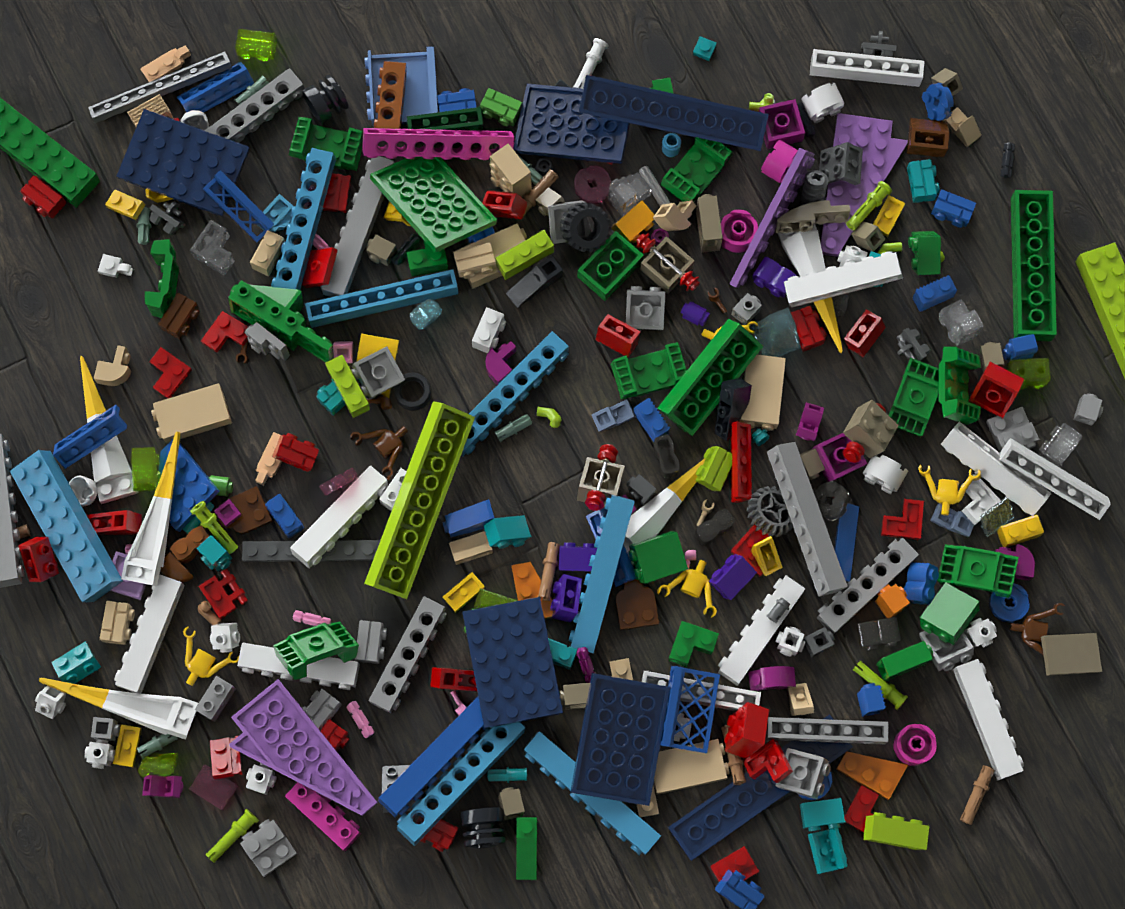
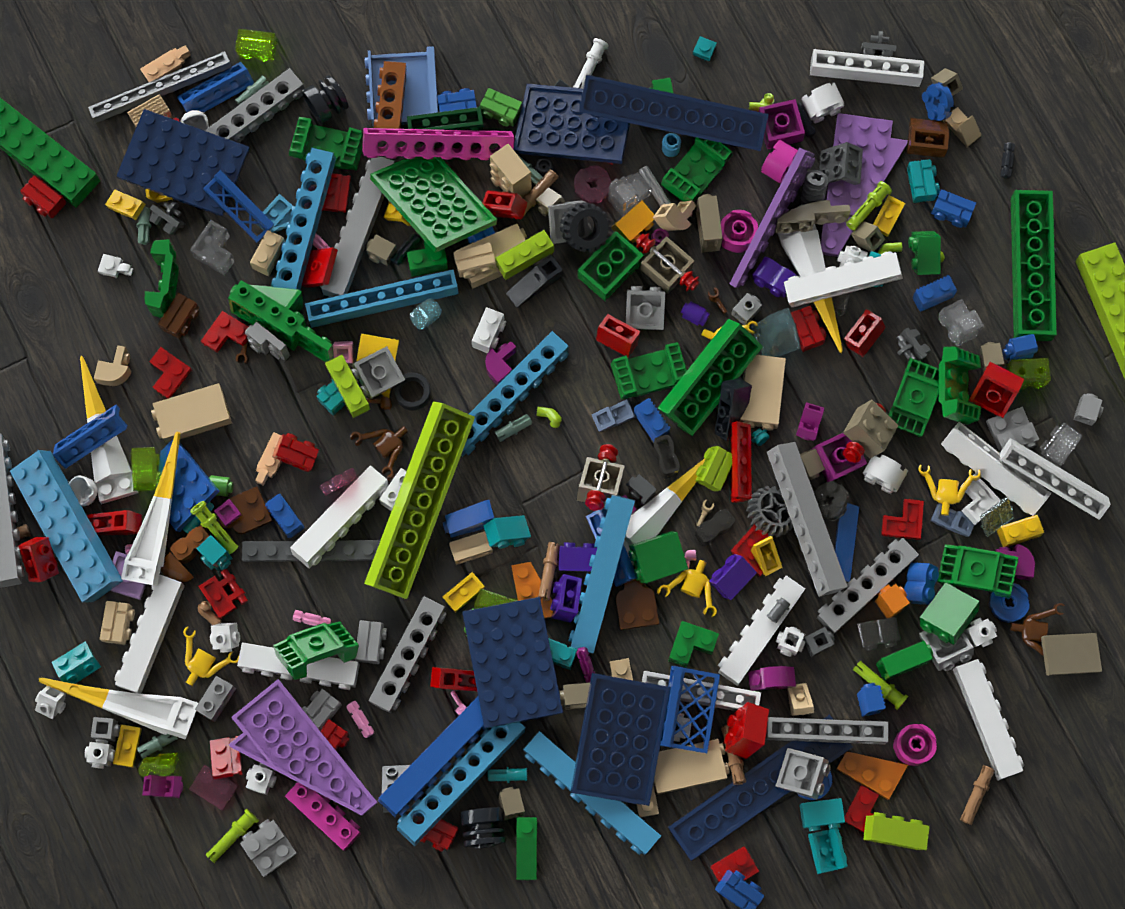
red plate [743,739,793,783] -> none

